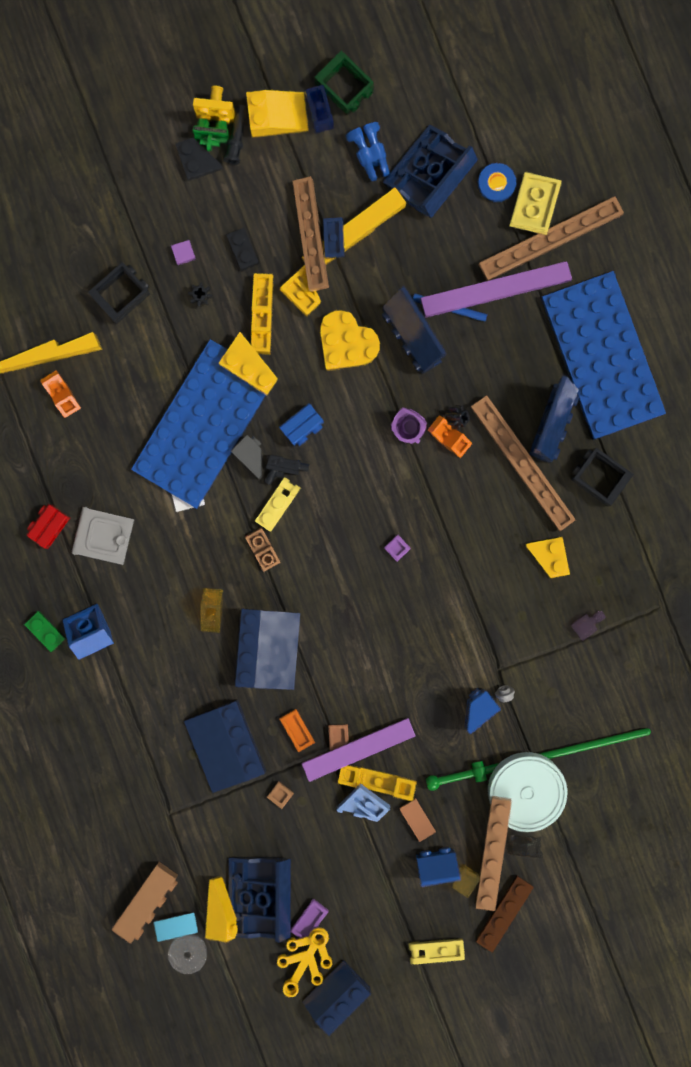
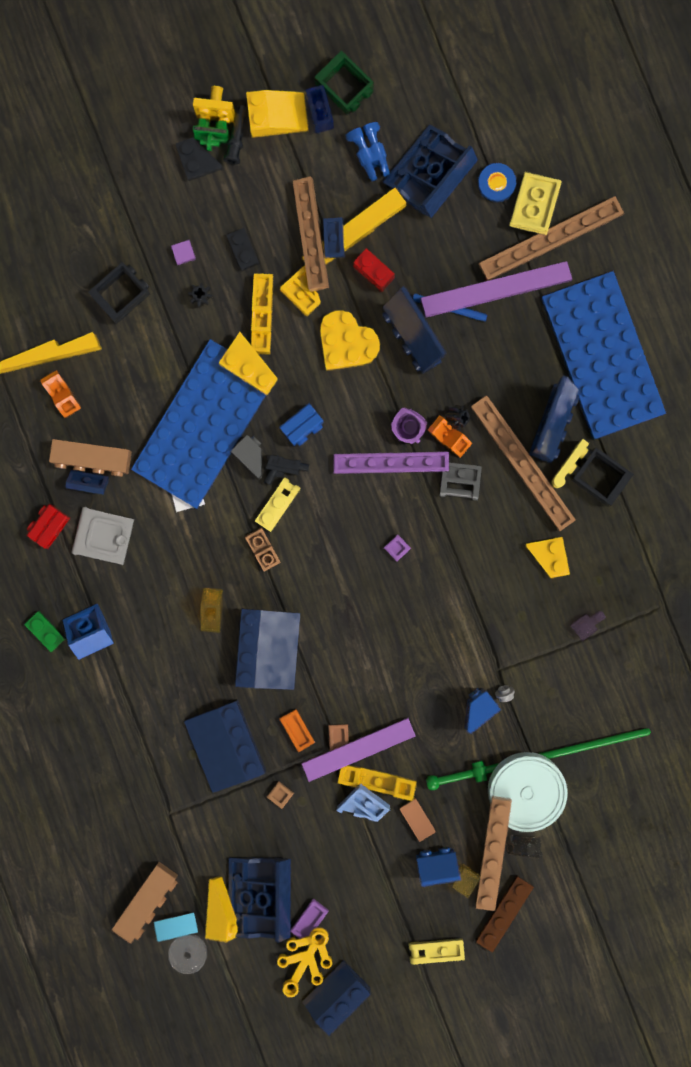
none -> medium nougat brick [49,439,132,477]
none -> dark blue plate [66,470,108,495]
none -> medium lavender tile [334,452,449,474]
none -> red brick [353,248,395,292]
none -> dark grey plate [440,463,482,501]
none -> light yellow plate [551,439,589,488]

